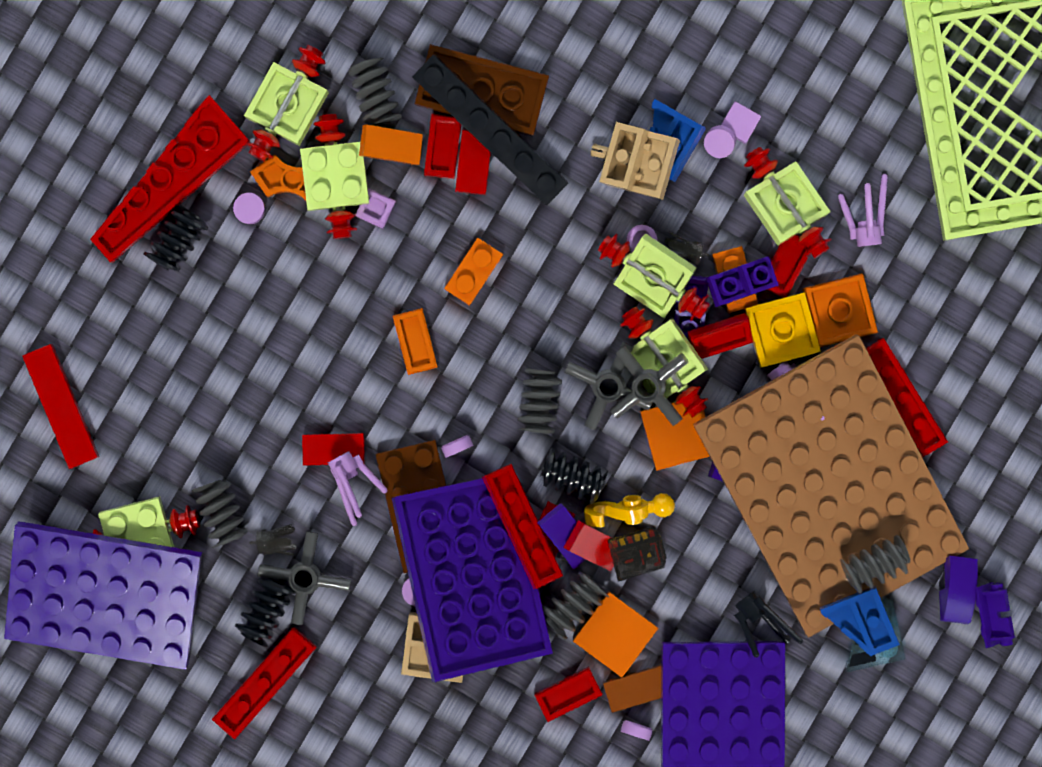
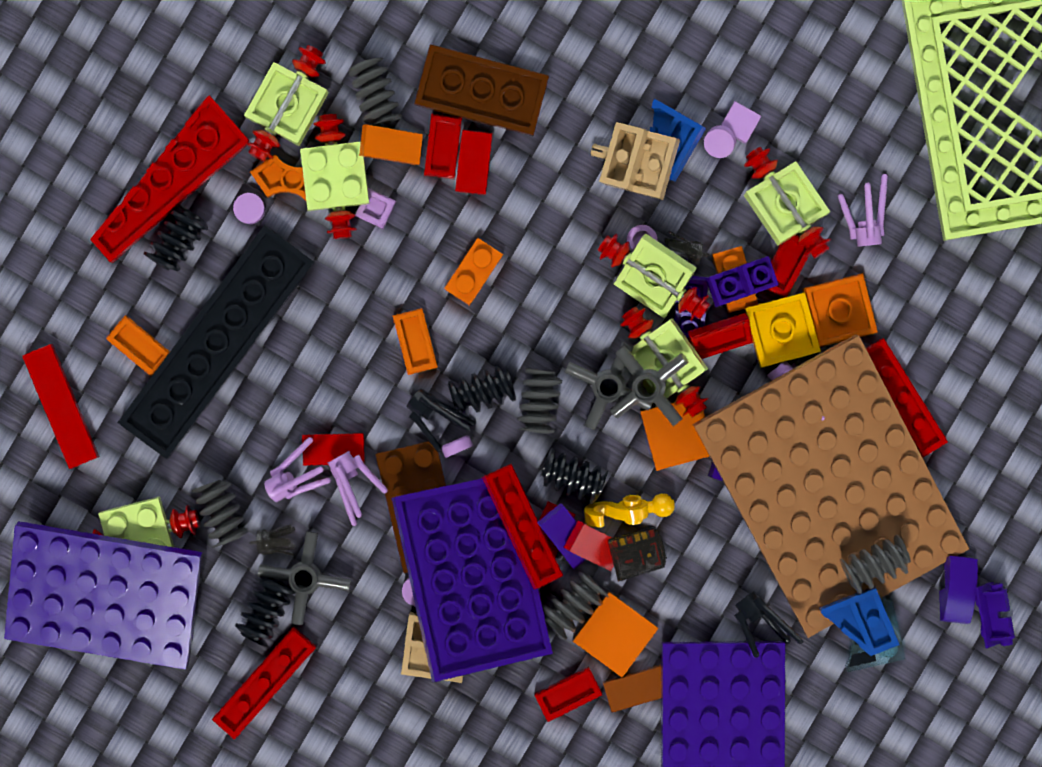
black plate [412,54,568,206] -> none
lavender tile [620,720,653,741] -> none
none -> orange tile [106,315,170,377]
none -> black plate [117,225,315,459]
none -> lavender plant [264,437,331,502]
none -> black plant [406,388,476,452]
none -> black piece [448,366,516,416]

